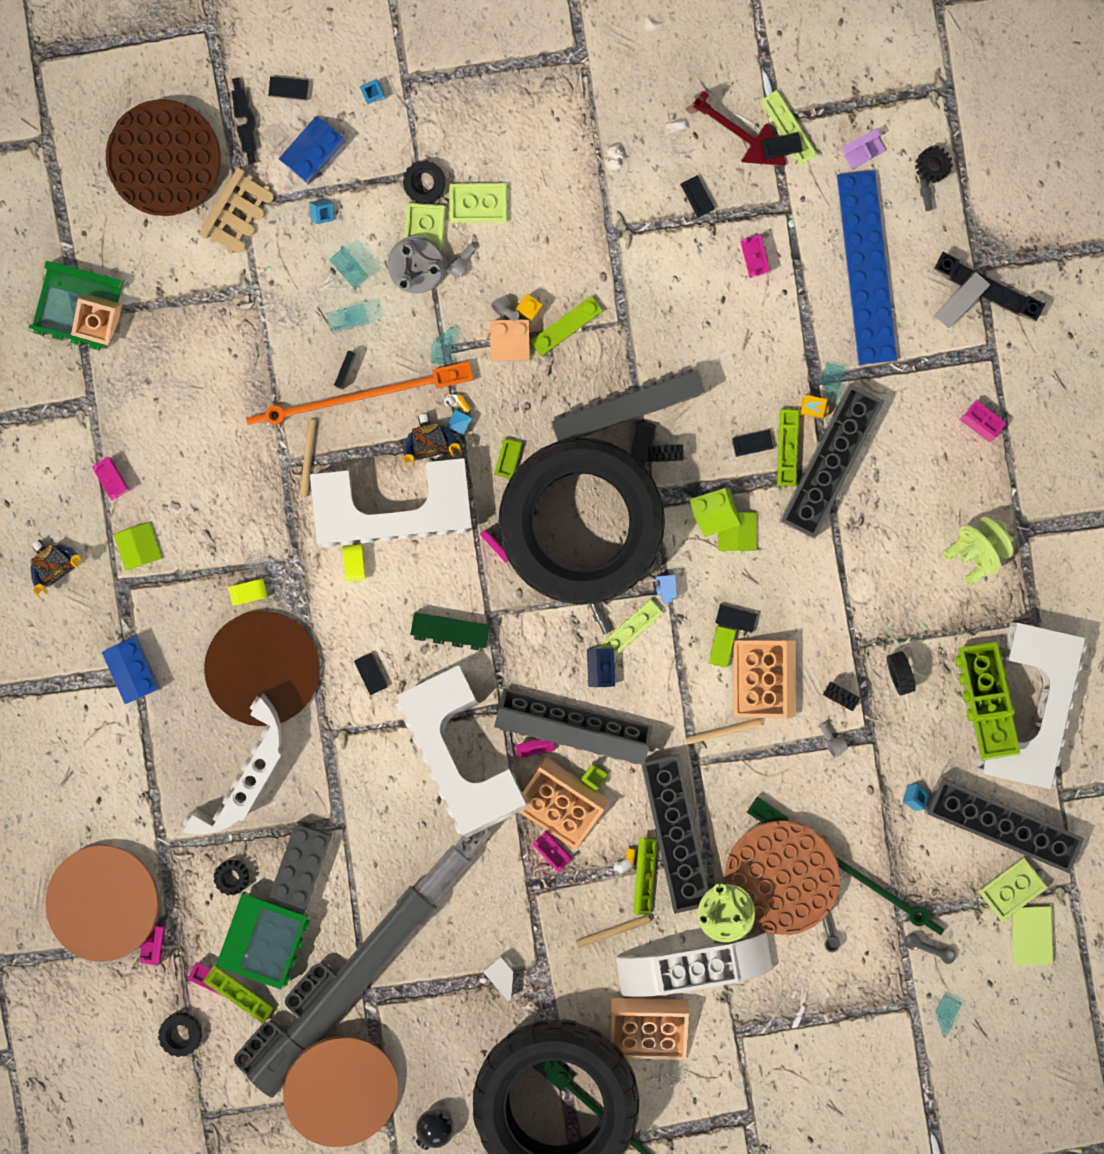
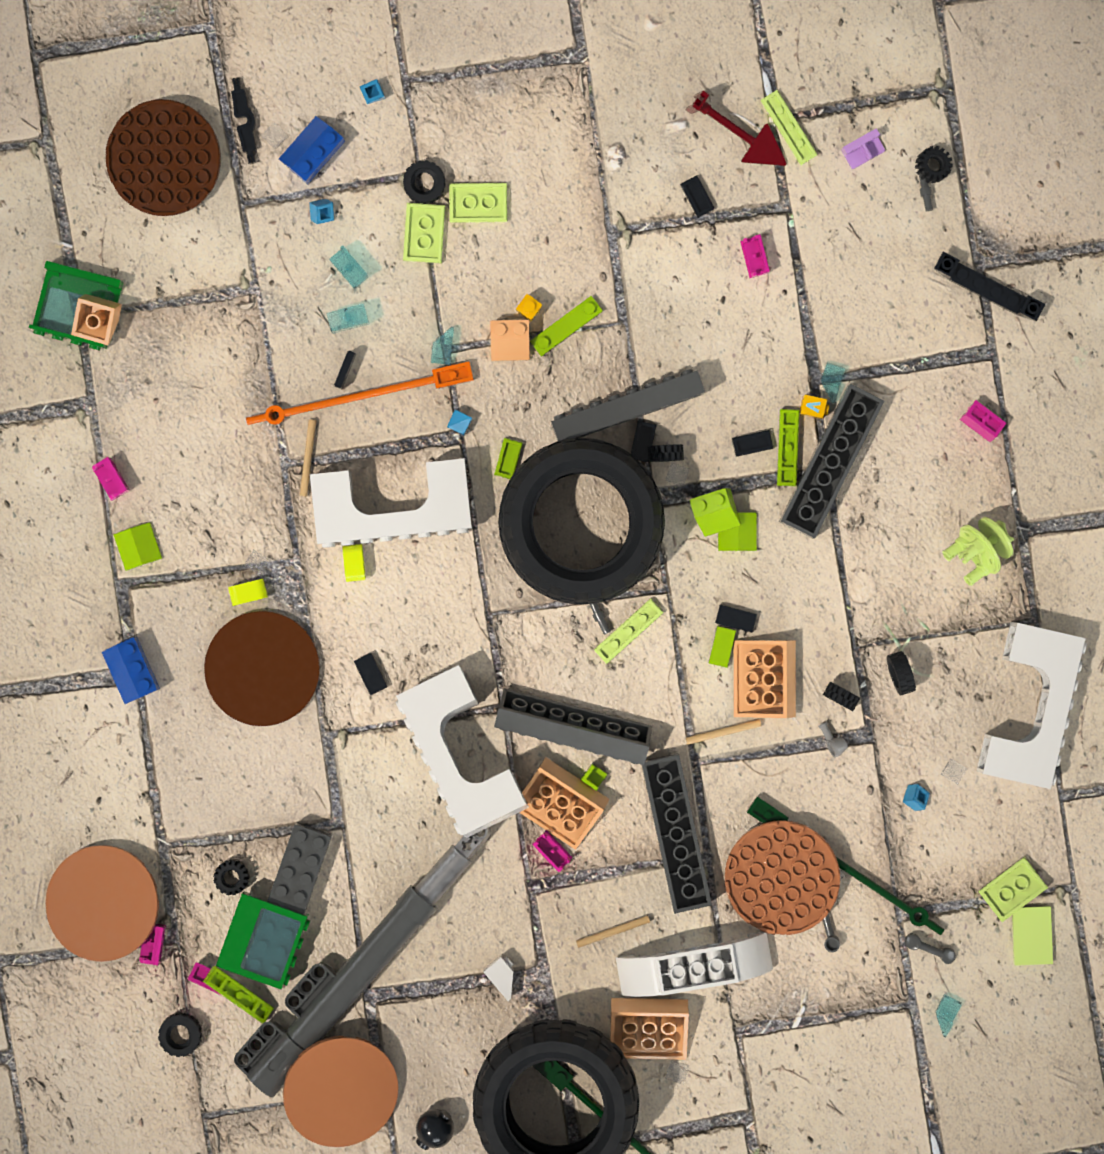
torso [30,539,85,598] -> none
white slope [182,693,284,834] -> none
tan fence [198,167,273,253] -> none
black tile [268,76,309,101] -> none
light grey piece [388,236,445,294] -> none
torso [403,414,462,467] -> none
dark green brick [410,612,490,651] -> none
arm [444,394,472,414] -> none
light grey bar [445,244,476,278] -> none
dark pink tile [480,530,508,563] -> none
light grey bar [491,296,519,321] -> none
dark pink tile [515,740,556,758] -> none
dark blue panel [587,648,615,687] -> none
arm [614,848,636,873] -> none
lime plate [633,837,657,915] -> none
light blue brick [655,575,677,603] -> none
yellowish green piece [698,884,755,943] -> none
black tile [761,132,803,161] -> none
blue plate [836,170,897,366] -> none
dark grey brick [924,777,1084,874] -> none
light grey slope [934,272,990,328] -> none
lime wedge [955,642,1021,761] -> none

